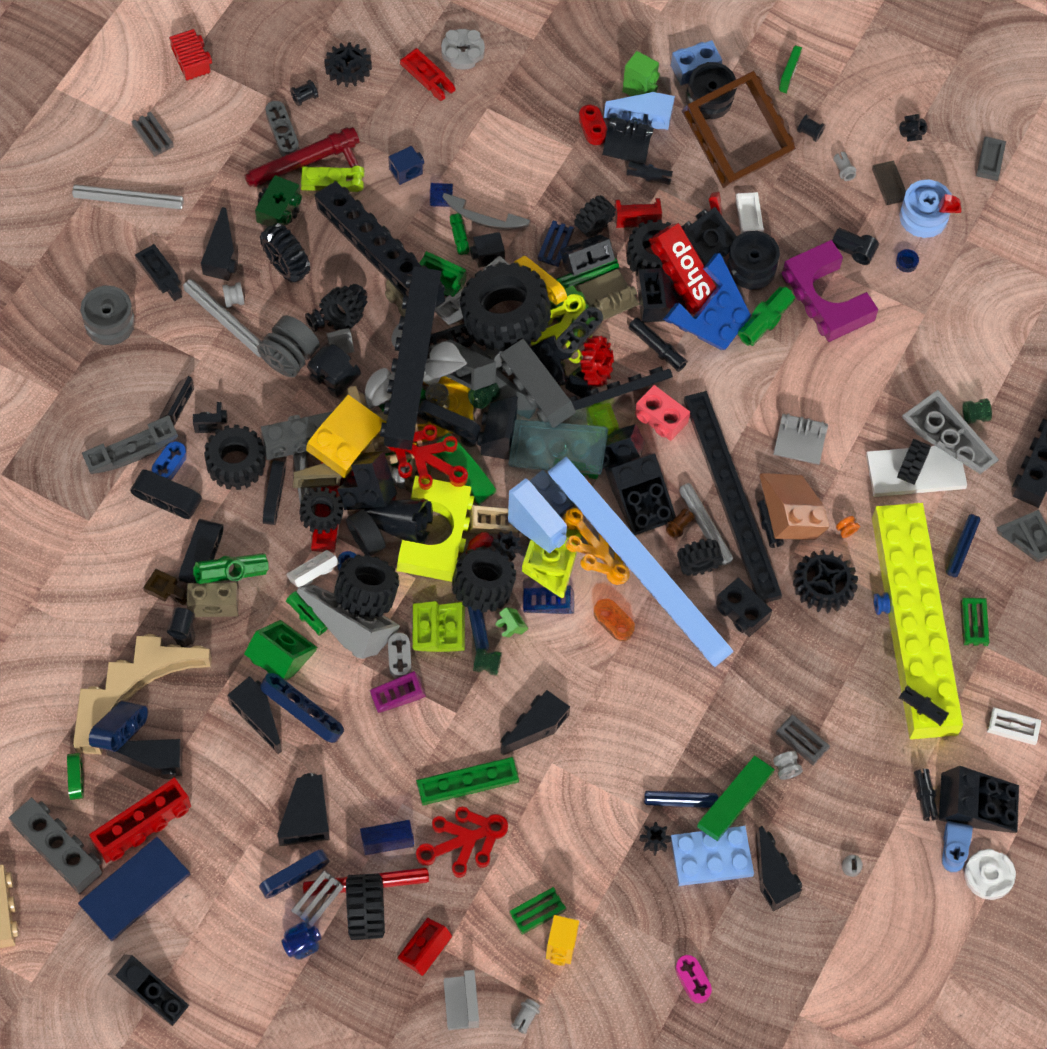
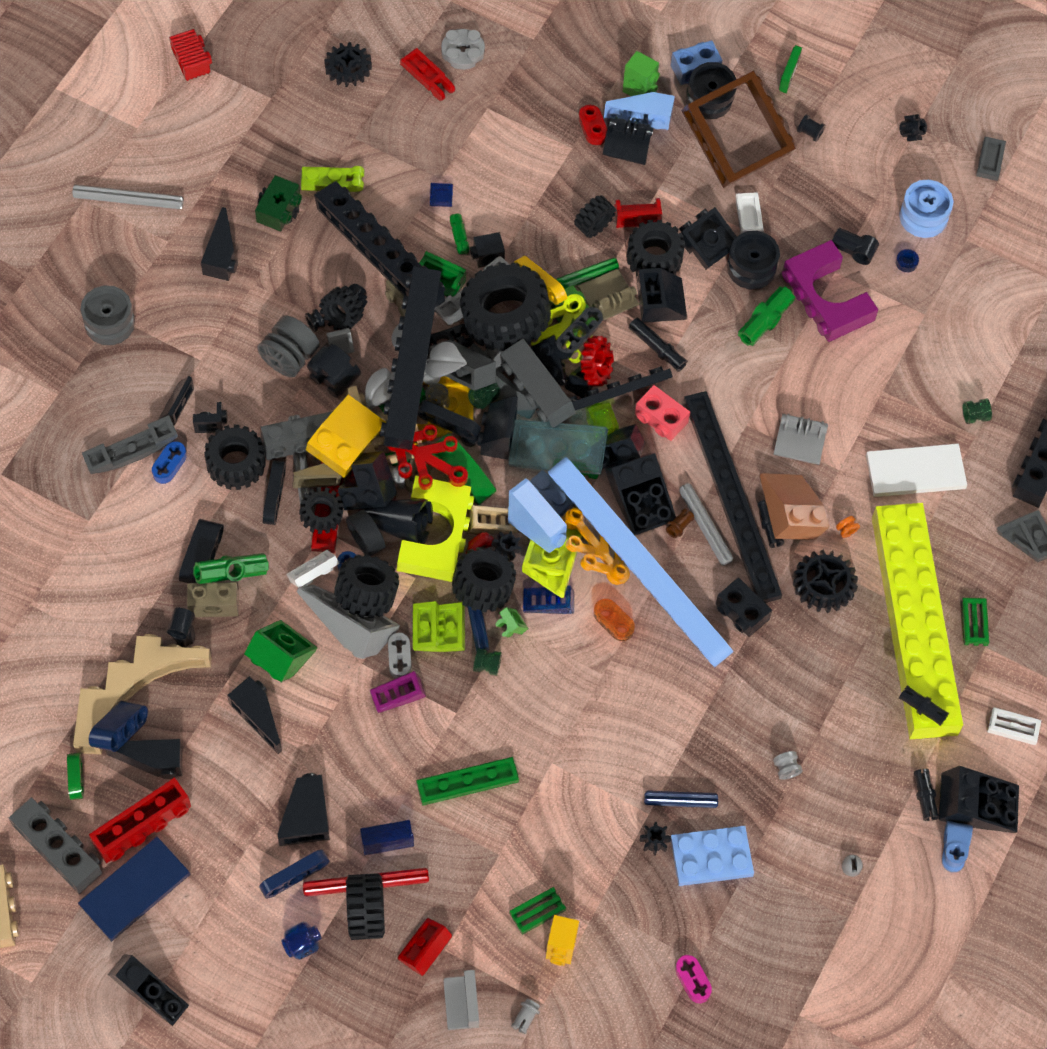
black beam [130,469,202,520] -> none
flat silver tile [131,112,173,157] -> none
black hinge [135,244,182,302] -> none
dark brown plate [143,569,187,605] -> none
light grey axle [183,279,261,357] -> none
light grey wheel [222,282,244,308] -> none
dark red cylinder [244,127,360,187] -> none
black gear [260,223,311,283] -> none
dark blue beam [260,673,344,743] -> none
dark grey beam [265,101,299,156] -> none
green pin [285,591,328,636] -> none
black bush [290,80,318,107] -> none
flat silver tile [291,870,344,927] -> none
dark blue brick [388,146,424,185] -> none
red plant [416,806,508,878] -> none
dark grey slope [443,193,531,230] -> none
black slope [500,690,570,755] -> none
dark blue tile [538,220,574,267] -> none
black brick [559,234,615,276] -> none
black pin [626,161,673,185] -> none
red brick [649,223,717,316] -> none
blue wing [664,253,751,350] -> none
black tyre [677,539,724,576] -> none
green tile [697,755,775,842] -> none
red tile [709,192,722,215] -> none
black slope [756,826,802,912] -> none
flat silver tile [776,714,830,766] -> none
light grey pin [833,152,856,181] -> none
clear smoke tile [872,161,906,205] -> none
blue bush [873,592,890,615] -> none
black tyre [897,439,931,485] -> none
light grey wedge [902,390,999,474] -> none
red tile [938,194,962,213] -> none
dark blue axle [946,514,981,578] -> none
white tile [964,849,1016,900] -> none

